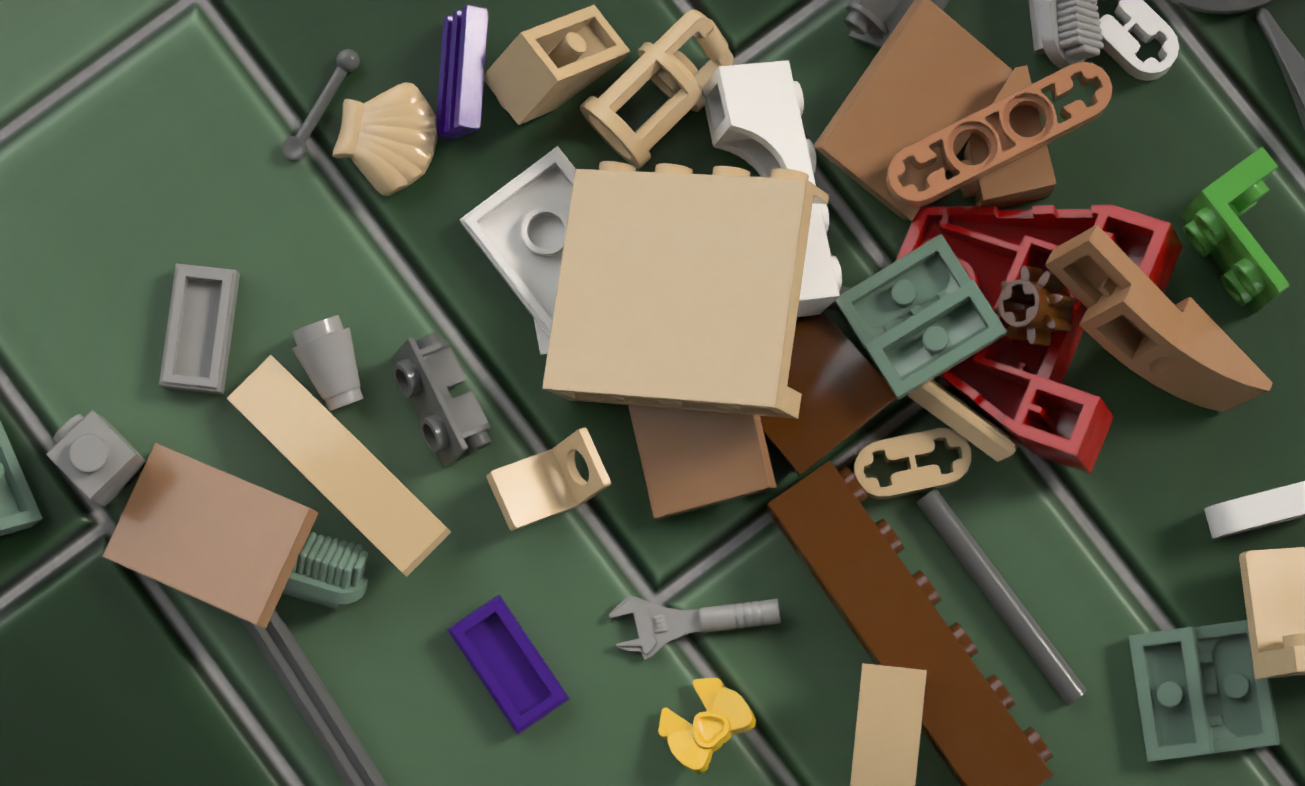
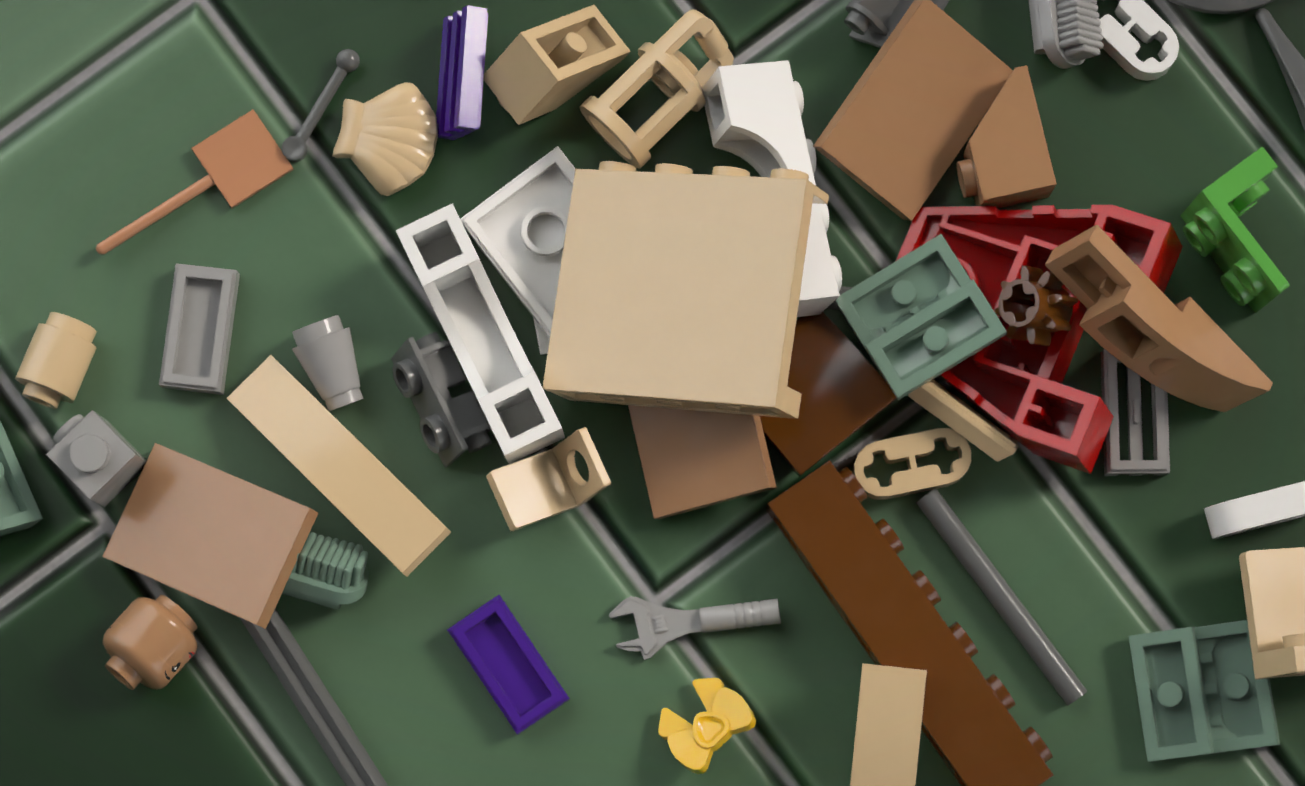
nougat beam [886,62,1112,208] -> none
none -> tan brick [15,312,97,409]
none -> nougat piece [96,109,294,255]
none -> medium nougat head [103,595,198,690]
none -> white arch [396,203,565,464]
none -> light grey tile [1101,350,1170,476]

